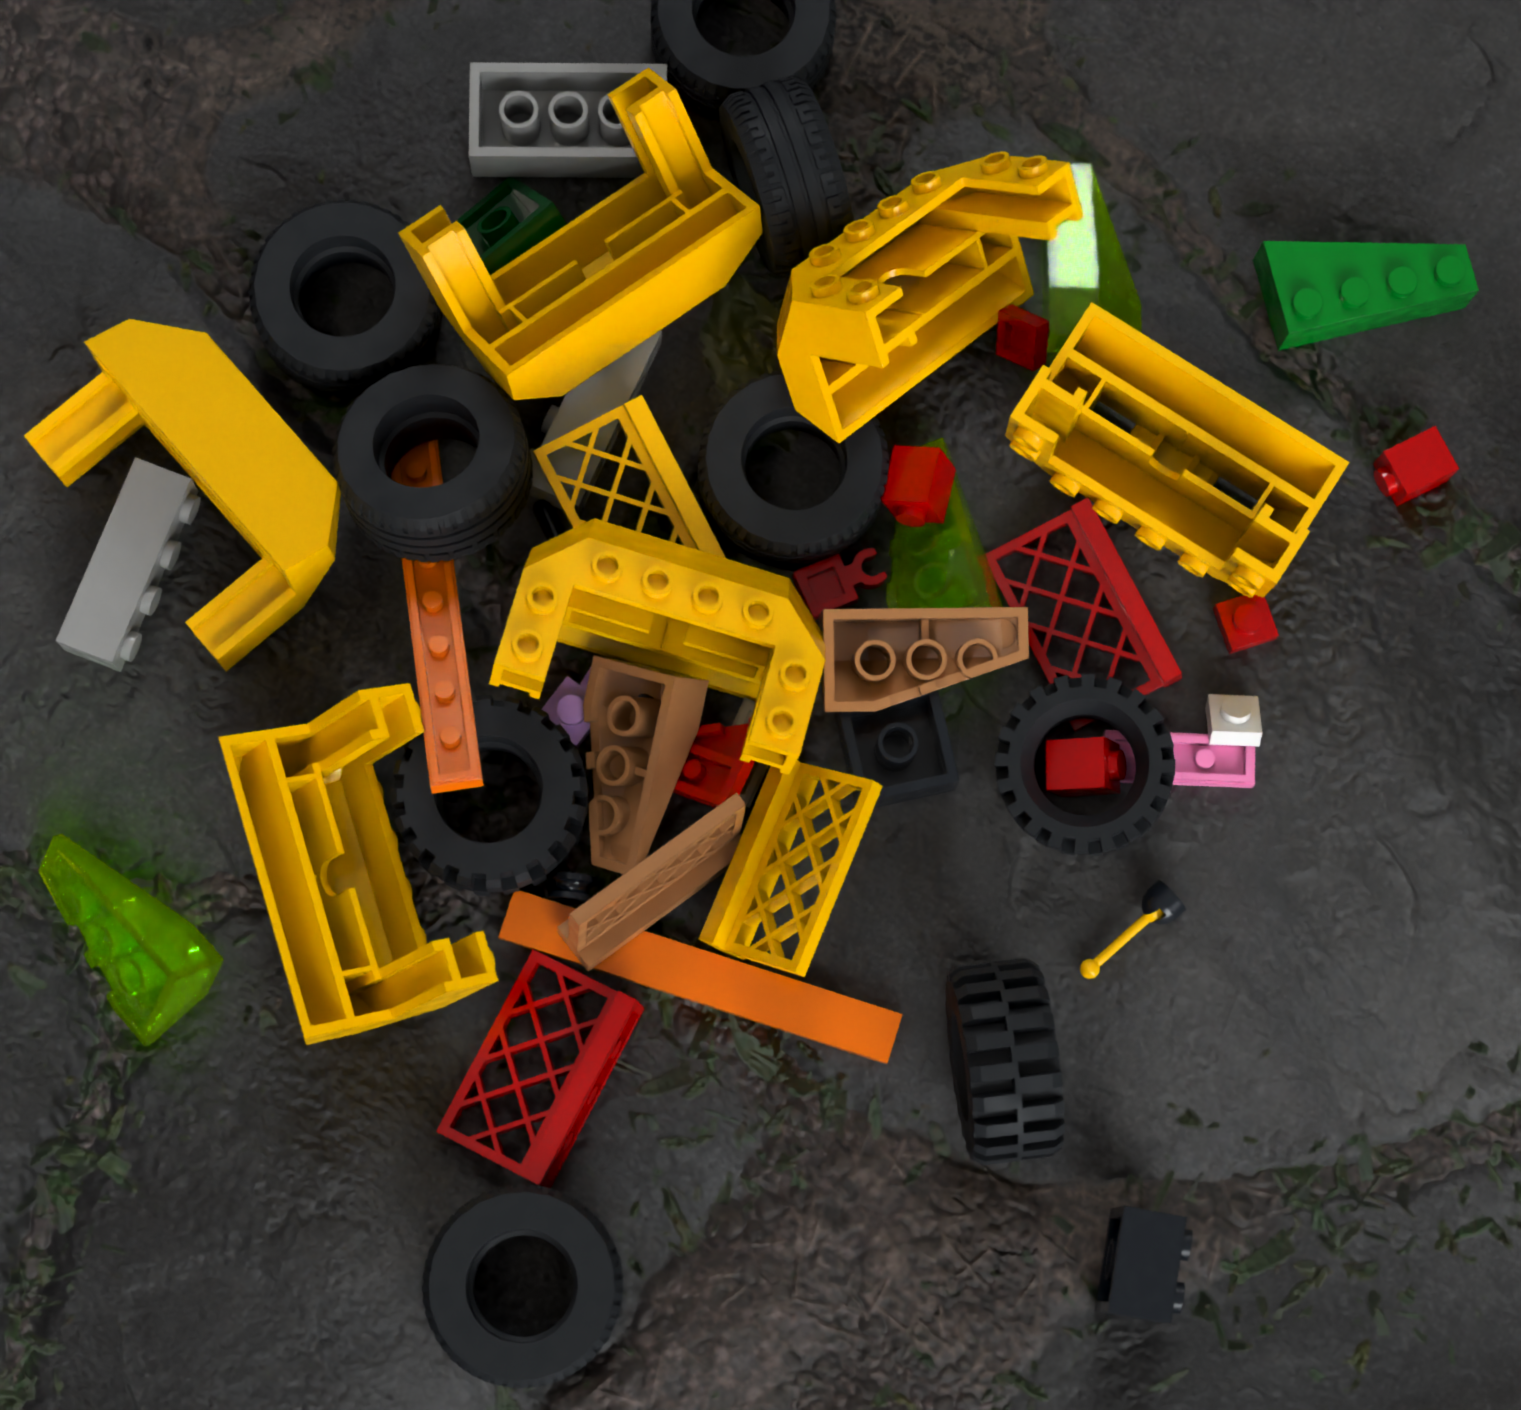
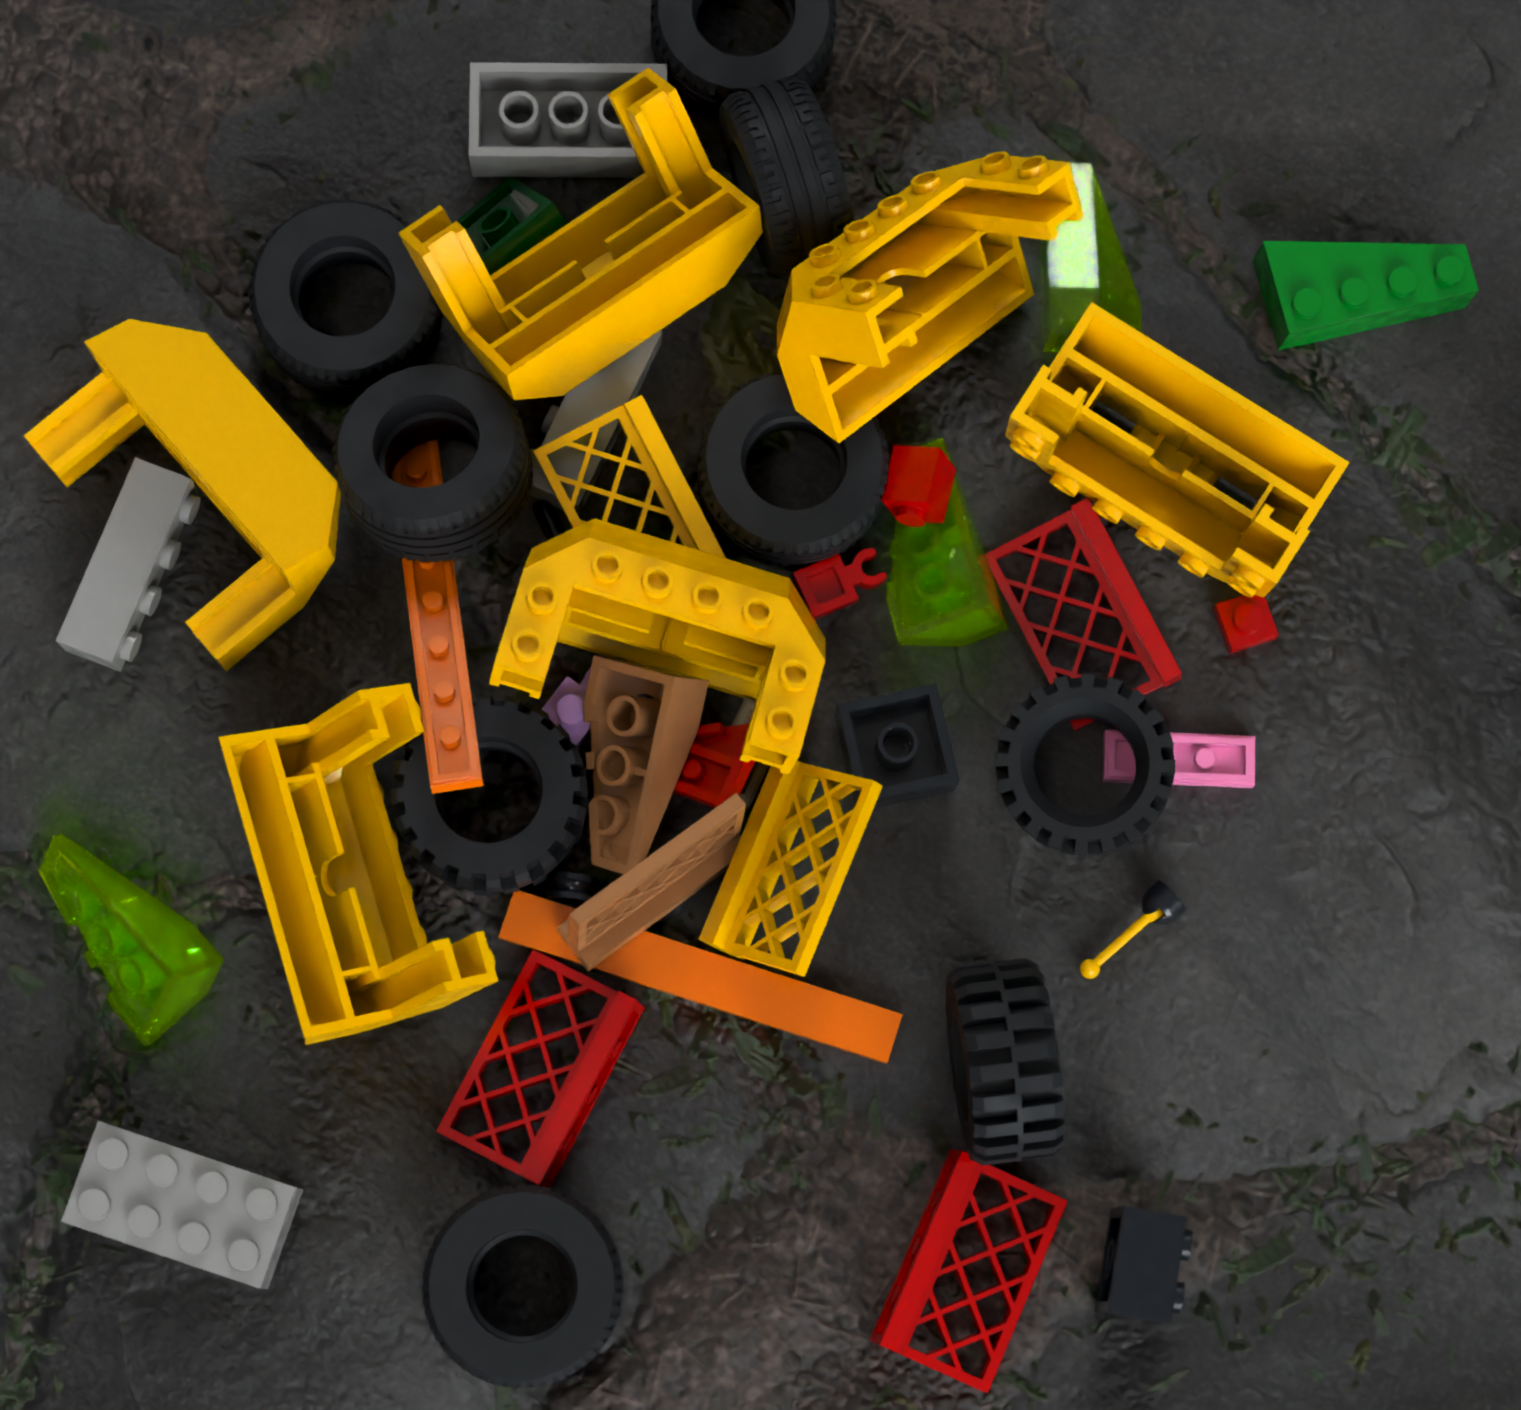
medium nougat wedge [819,607,1029,712] -> none
red plate [996,304,1049,371] -> none
red brick [1046,737,1127,797] -> none
white plate [1205,694,1262,747] -> none
red brick [1373,426,1459,507] -> none
none -> light grey brick [61,1121,303,1289]
none -> red fence [869,1149,1068,1394]

